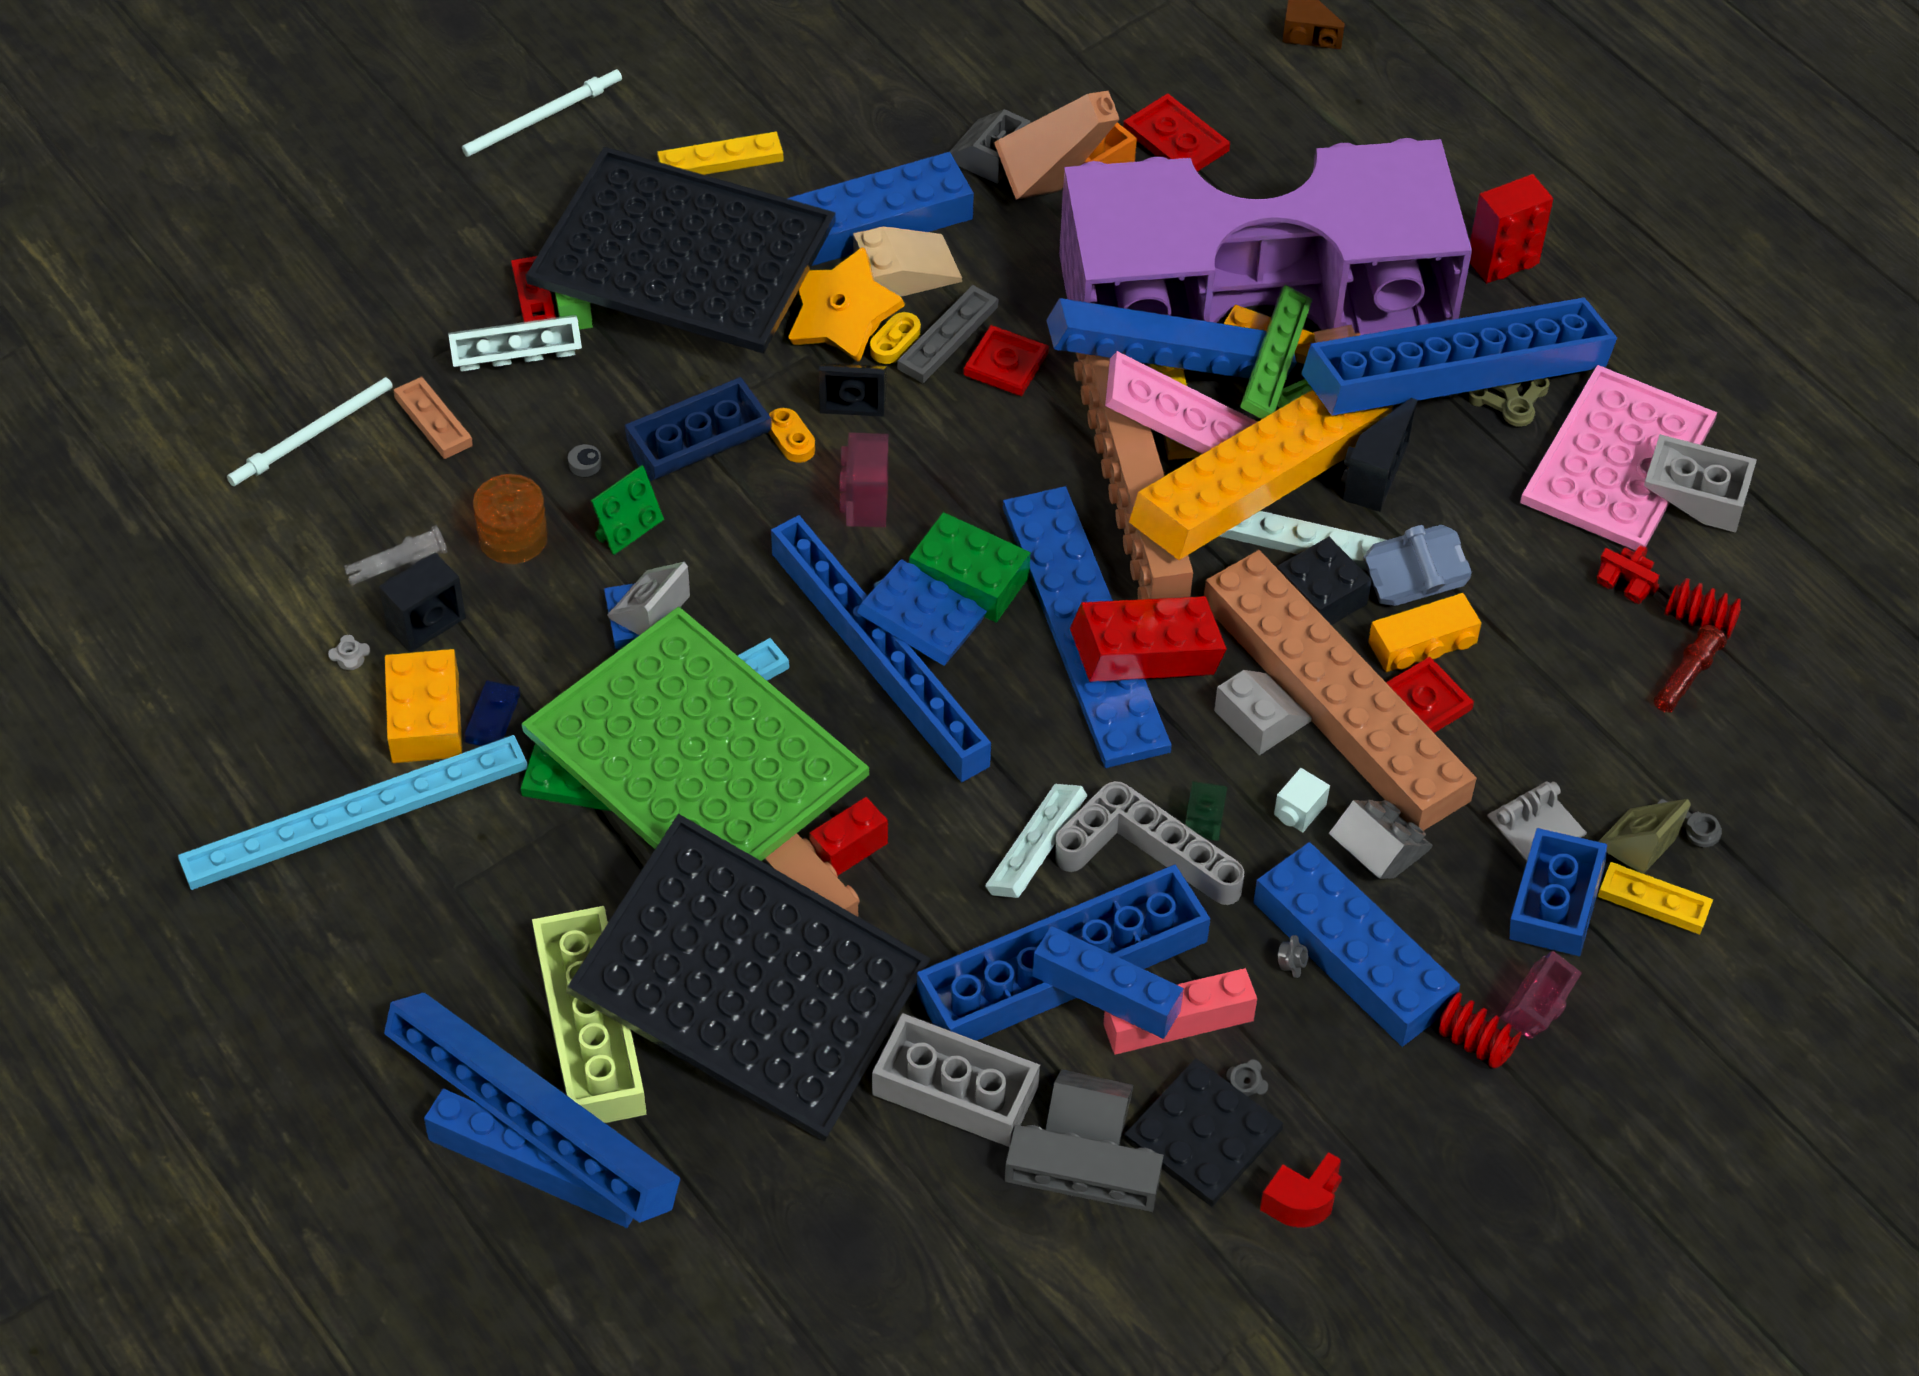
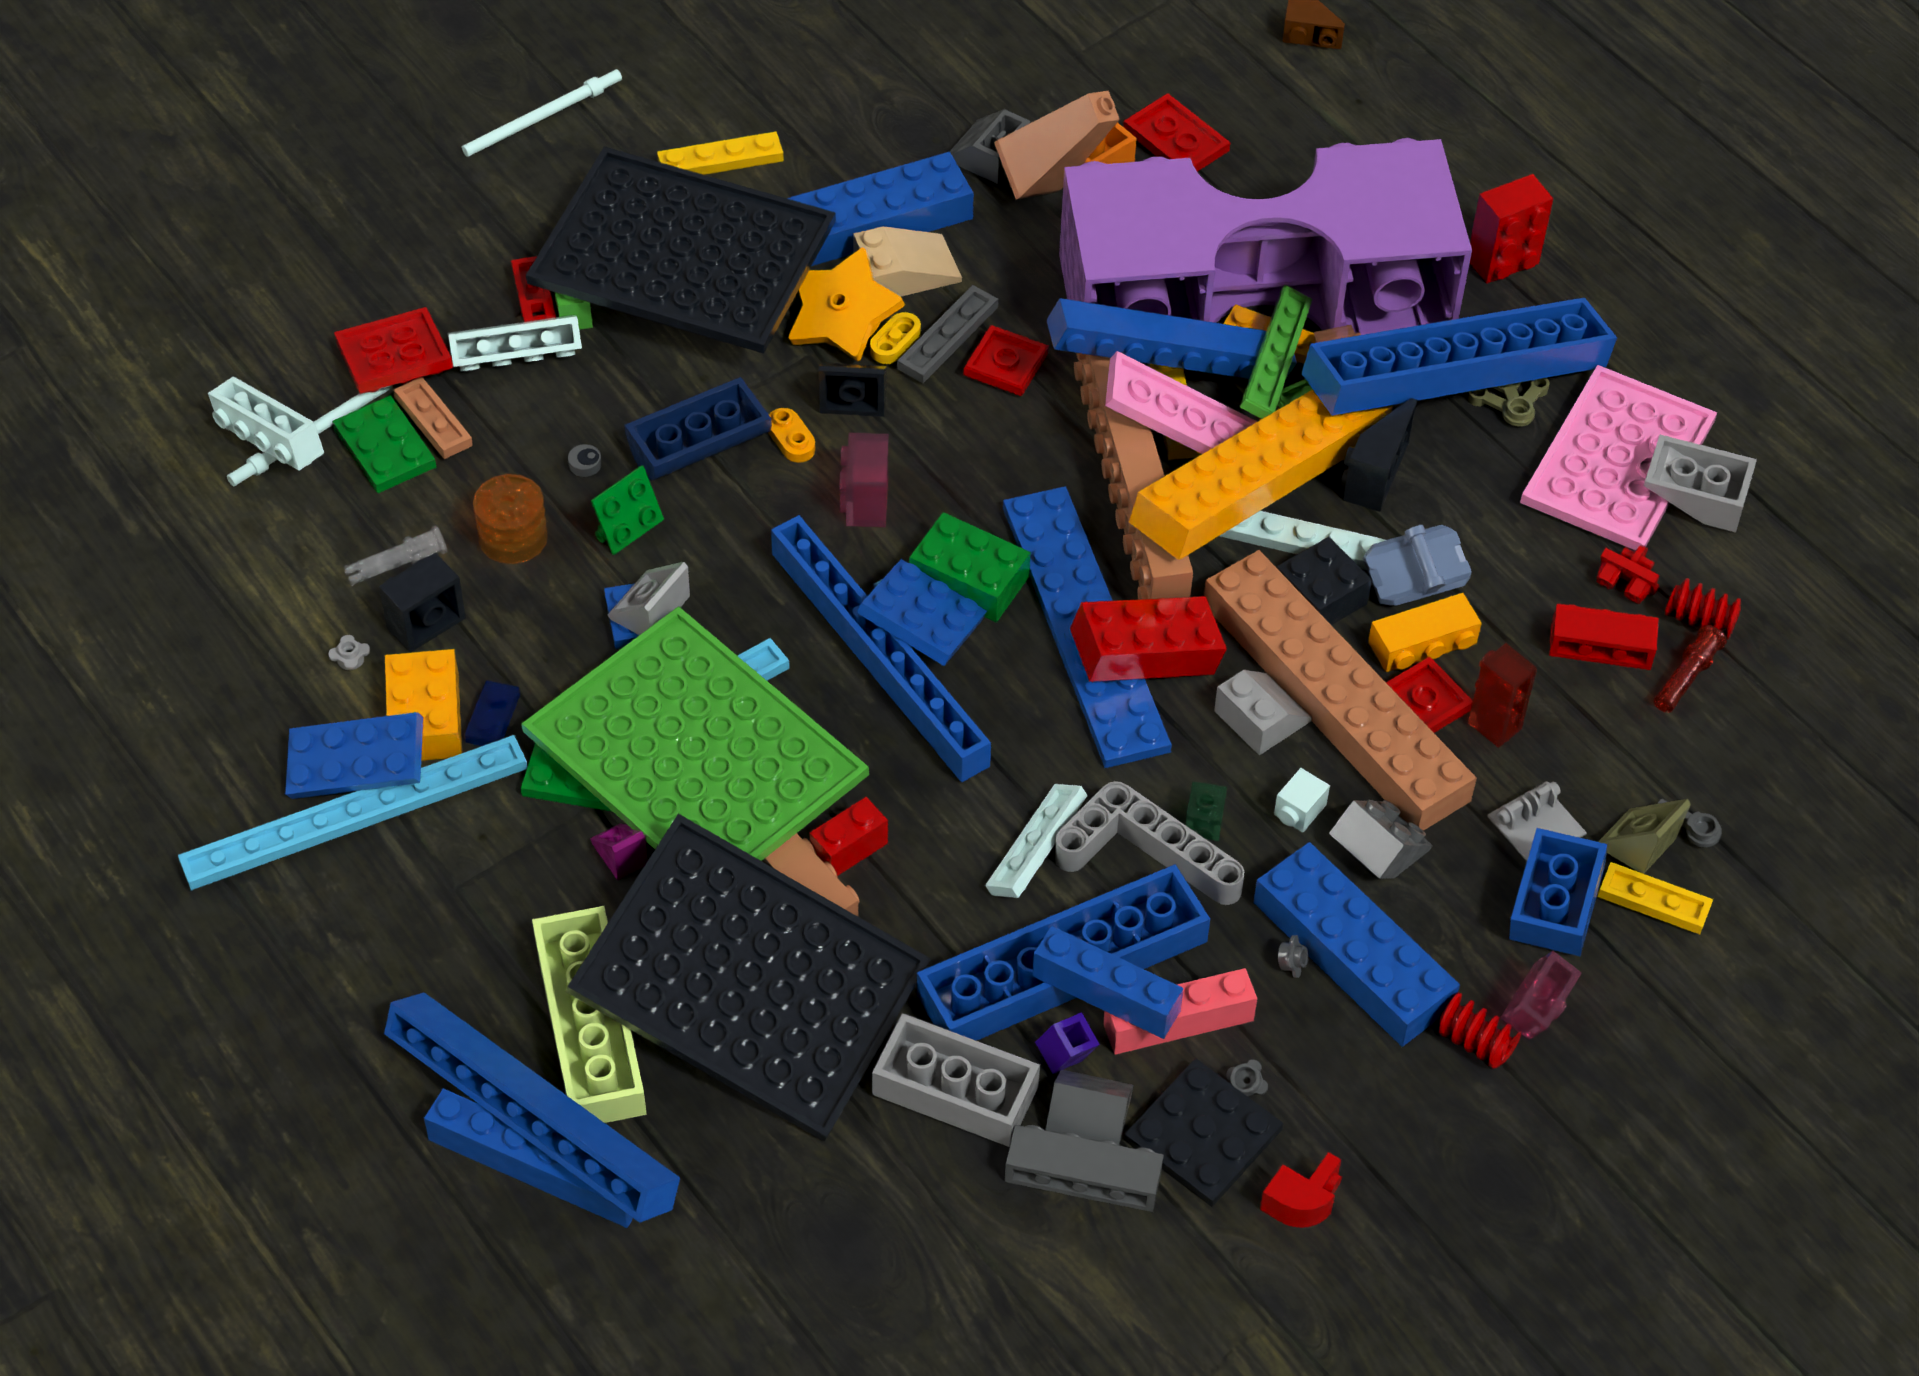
none -> light aqua brick [208,377,324,470]
none -> blue plate [285,712,423,799]
none -> green plate [332,395,436,493]
none -> red plate [334,307,453,394]
none -> magenta slope [590,823,648,880]
none -> dark purple brick [1035,1012,1100,1074]
none -> clear red brick [1468,643,1537,748]
none -> red brick [1549,604,1659,670]

